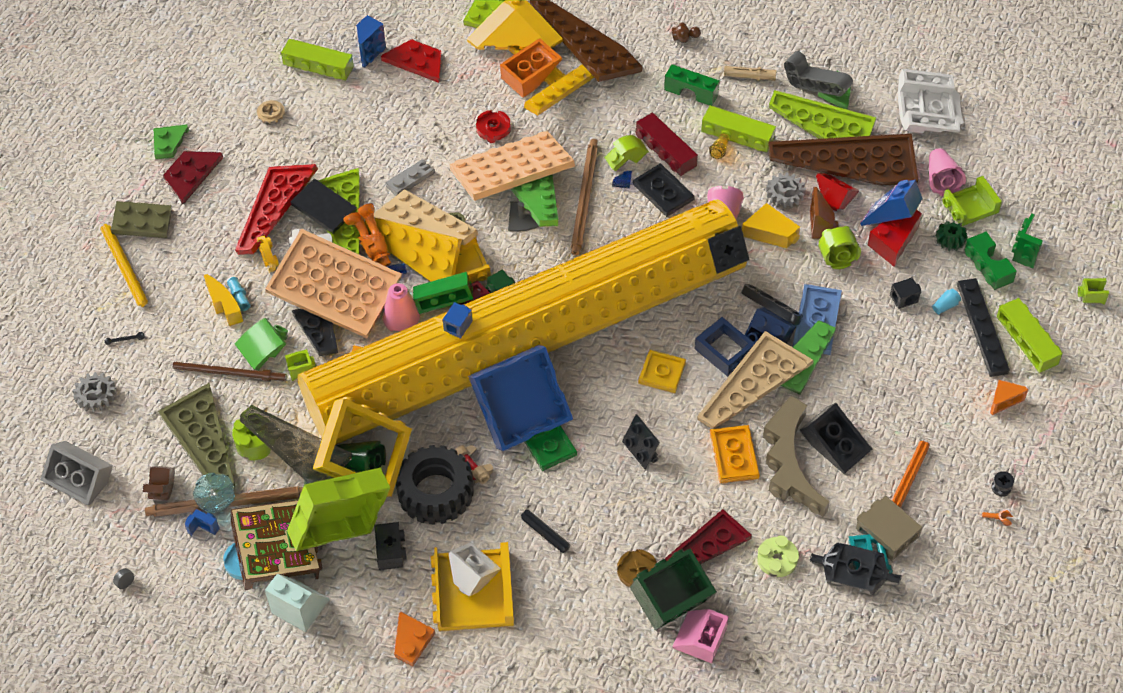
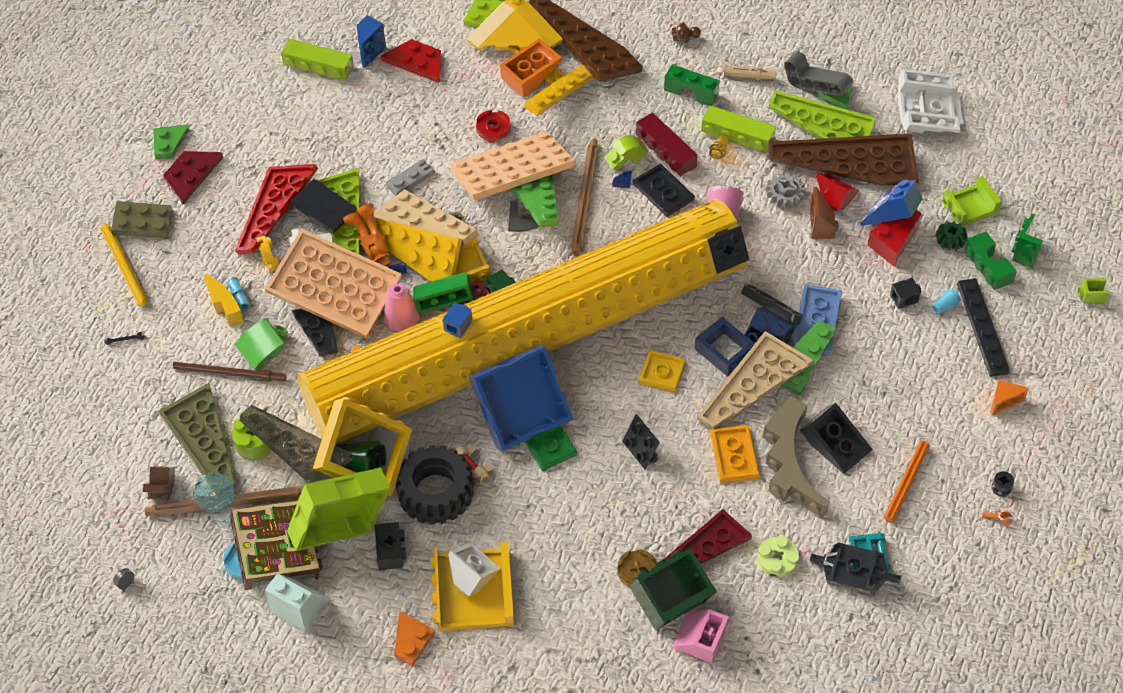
light grey slope [40,441,113,505] -> none
light grey gear [72,372,117,412] -> none
blue bracket [185,509,220,536] -> none
tan gear [257,100,285,124] -> none
lime window [285,349,316,381] -> none
black axle [521,509,570,553] -> none
yellow slope [742,203,800,248] -> none
lime brick [818,226,861,269] -> none
dark tan panel [856,496,922,561] -> none
bright pink cone [929,149,966,196] -> none
lime brick [996,298,1062,373] -> none

